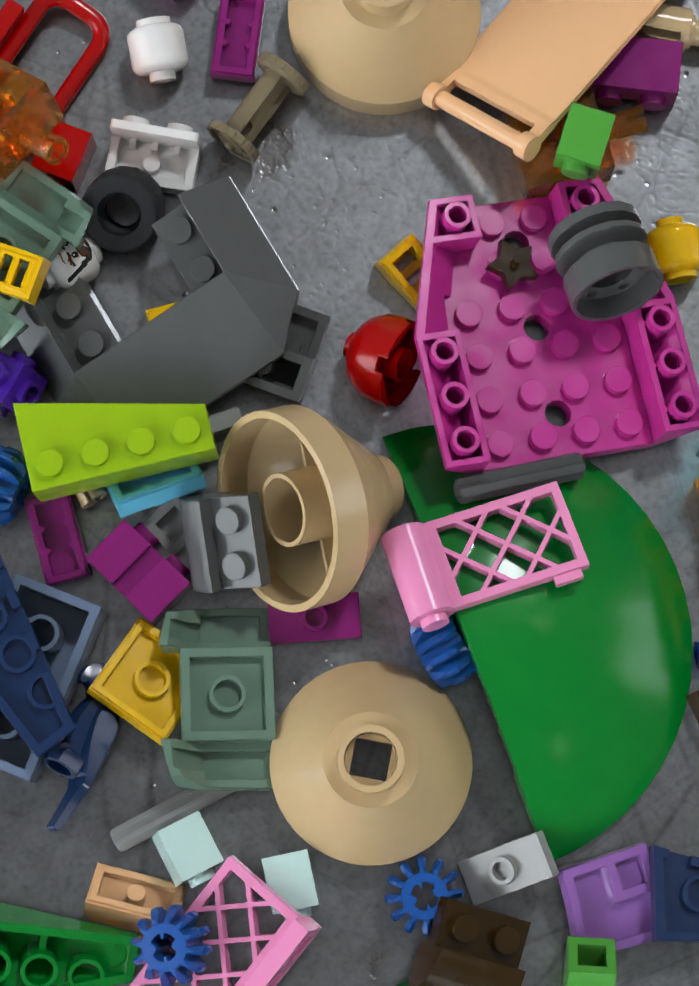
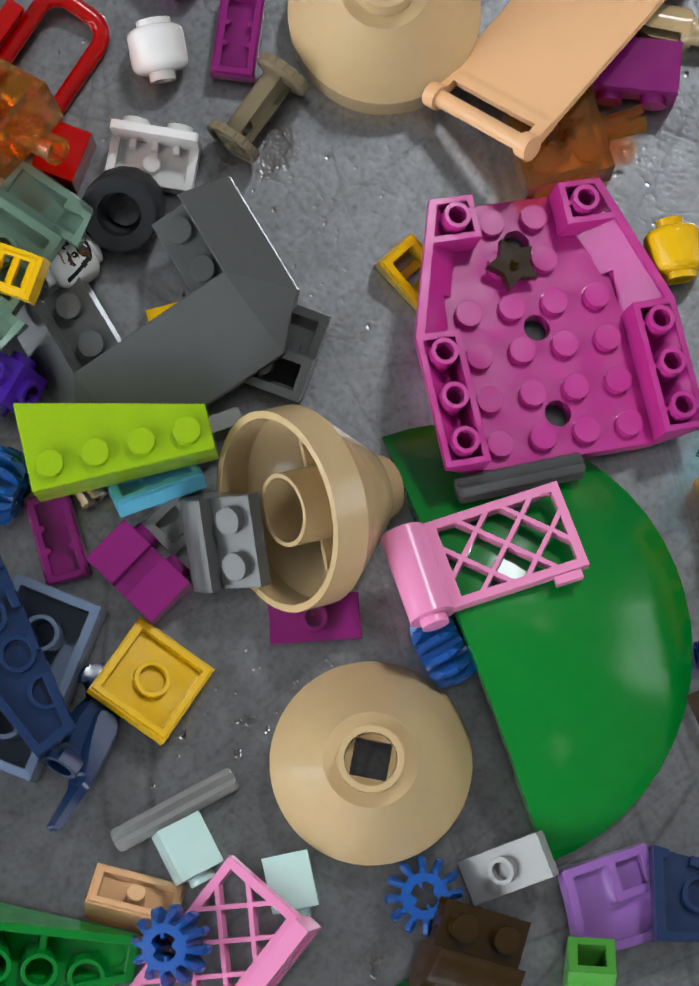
sand green piece [159,608,276,791] -> none
red cylinder [343,314,421,407] -> none
dark grey wheel [548,201,664,321] -> none
bright green brick [553,102,616,180] -> none

